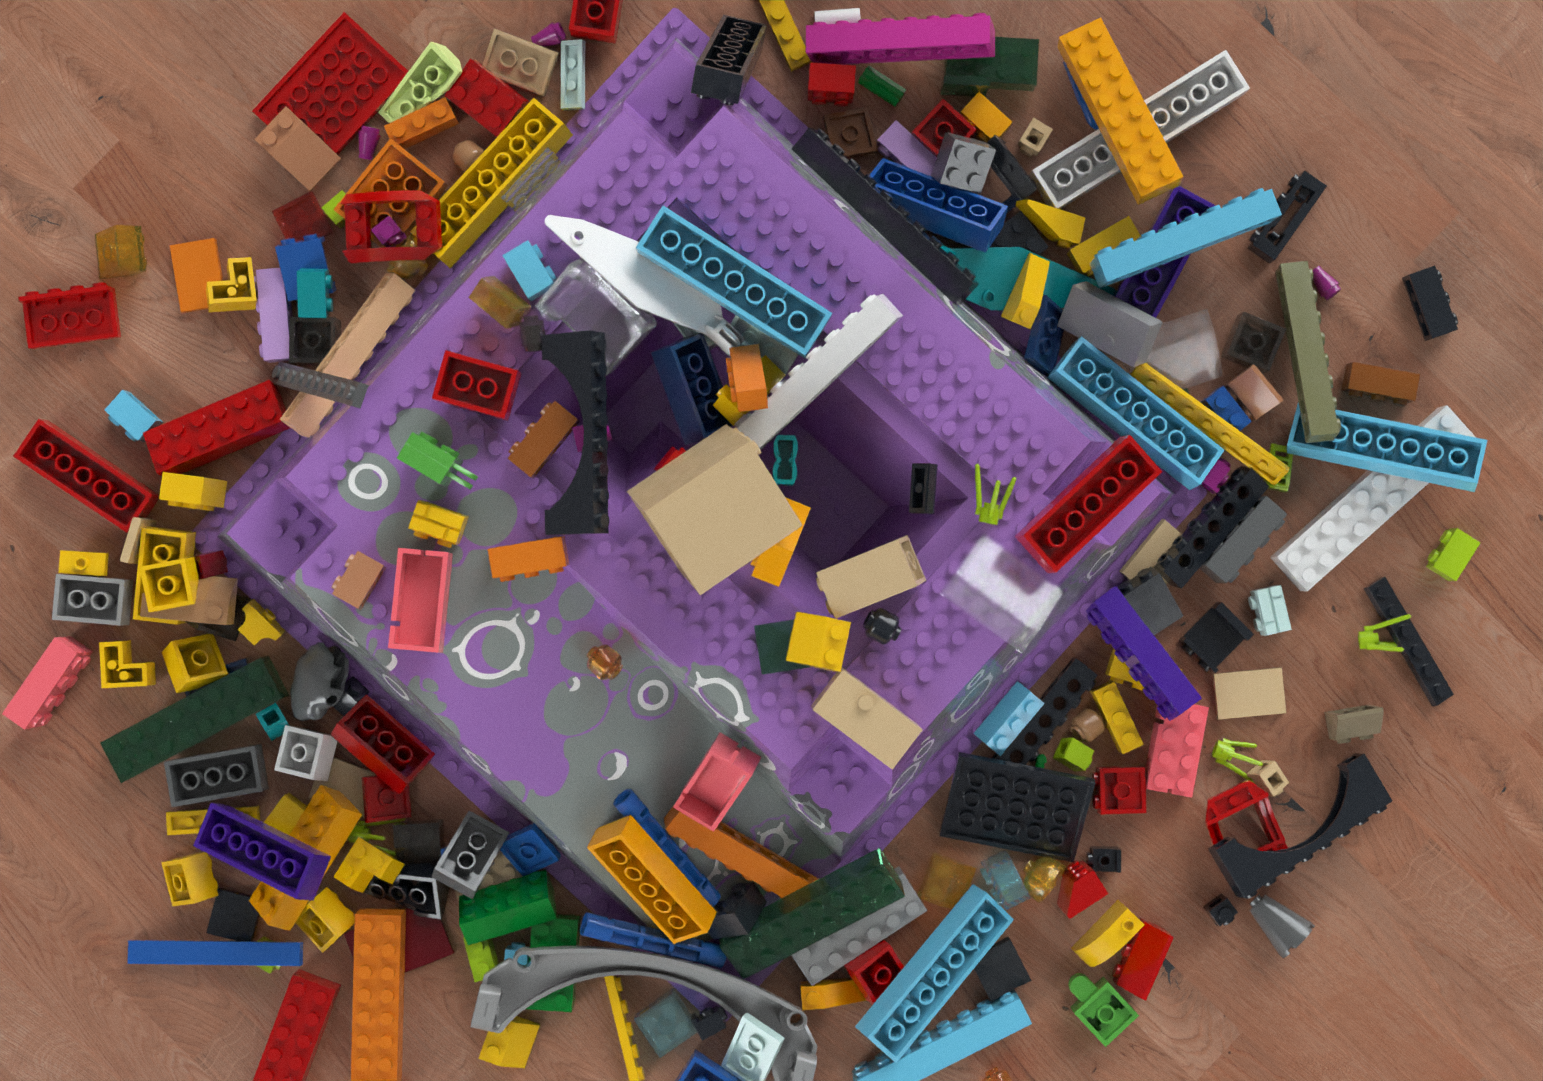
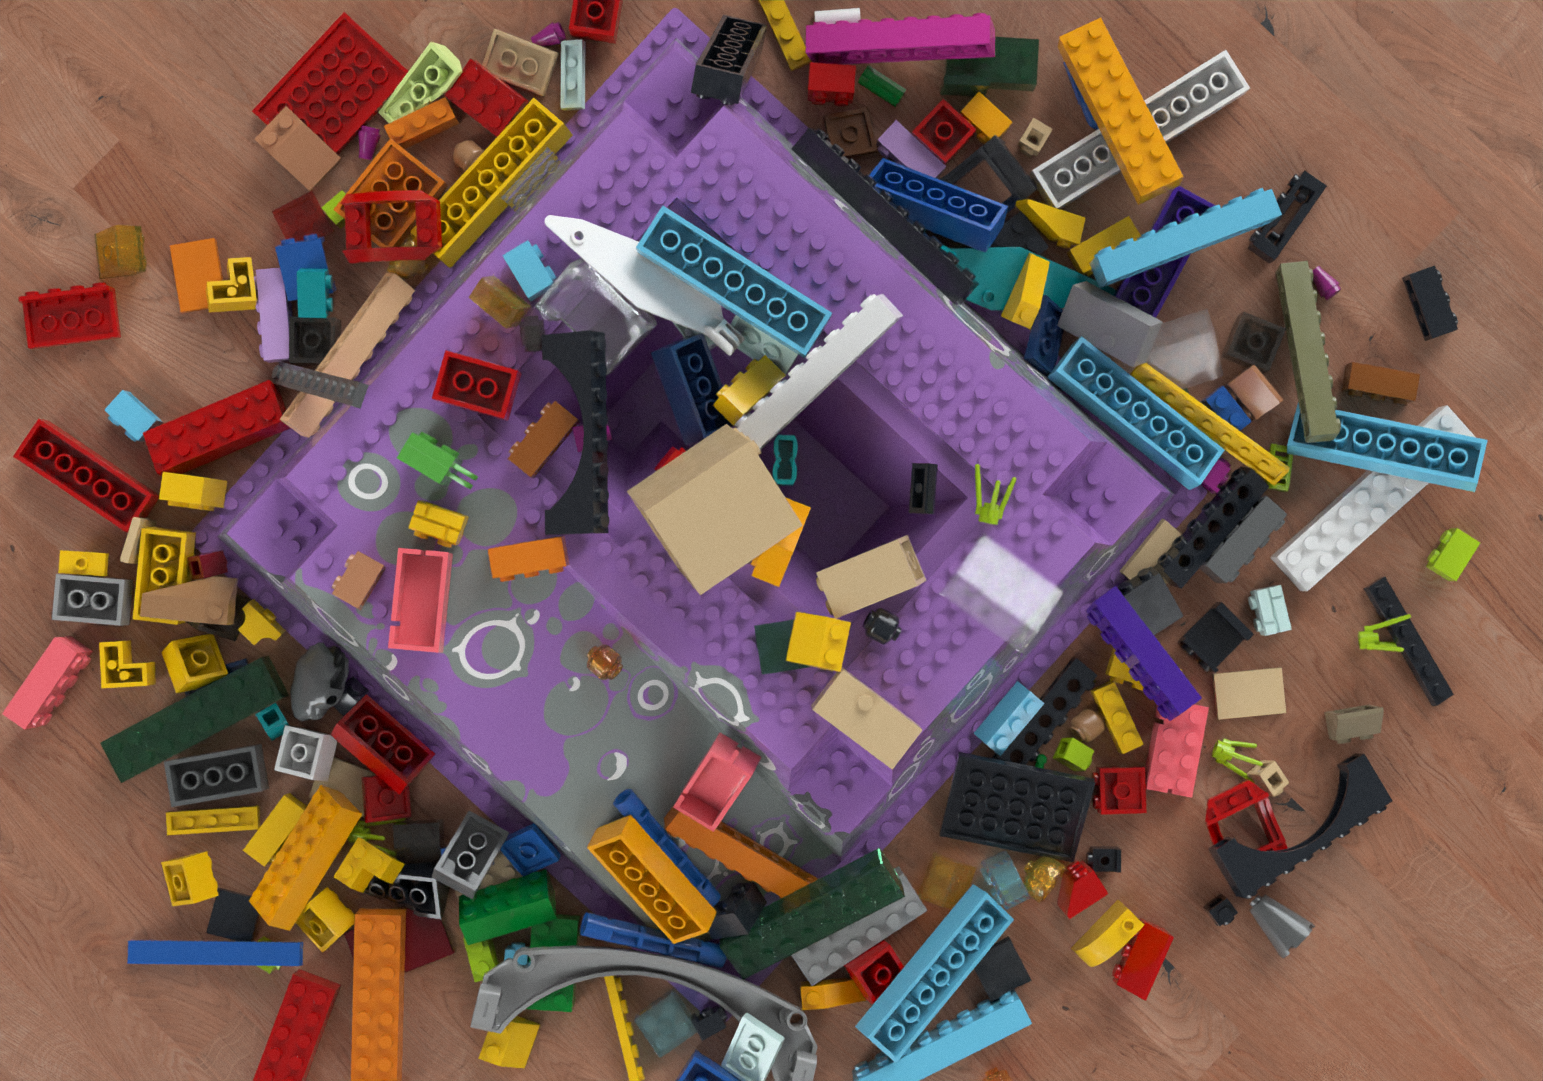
yellow slope [140,557,199,612] -> none
dark purple brick [193,803,331,901] -> none
magenta brick [371,216,407,247] -> none
orange brick [726,344,768,412] -> none
brick [931,132,996,194] -> none
red brick [1015,435,1162,573] -> none
bright green brick [1068,973,1139,1047] -> none

